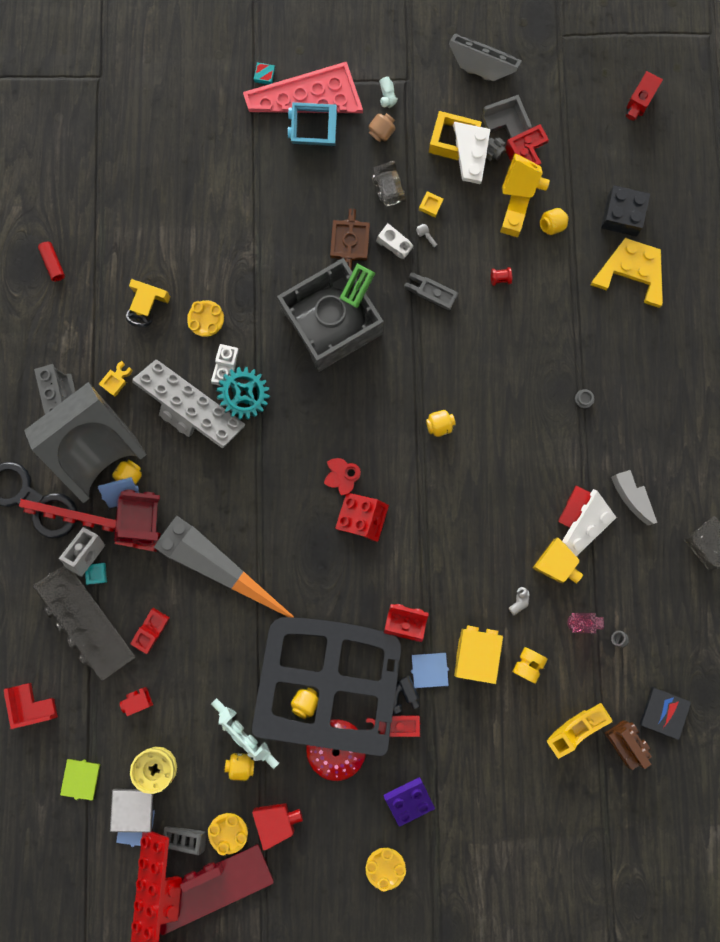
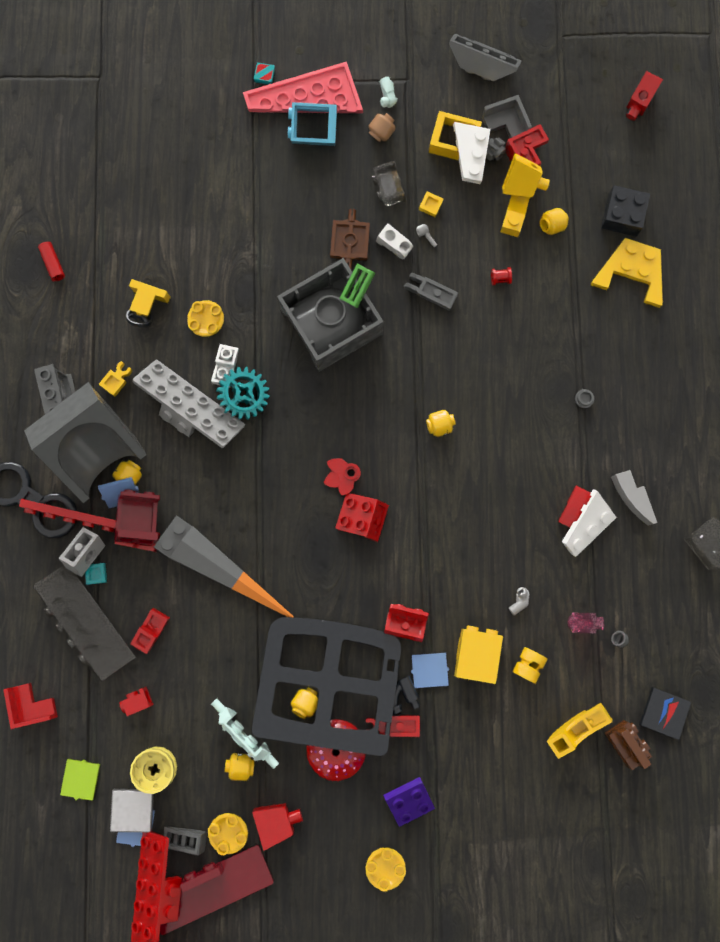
yellow torso [533,538,583,584] -> none

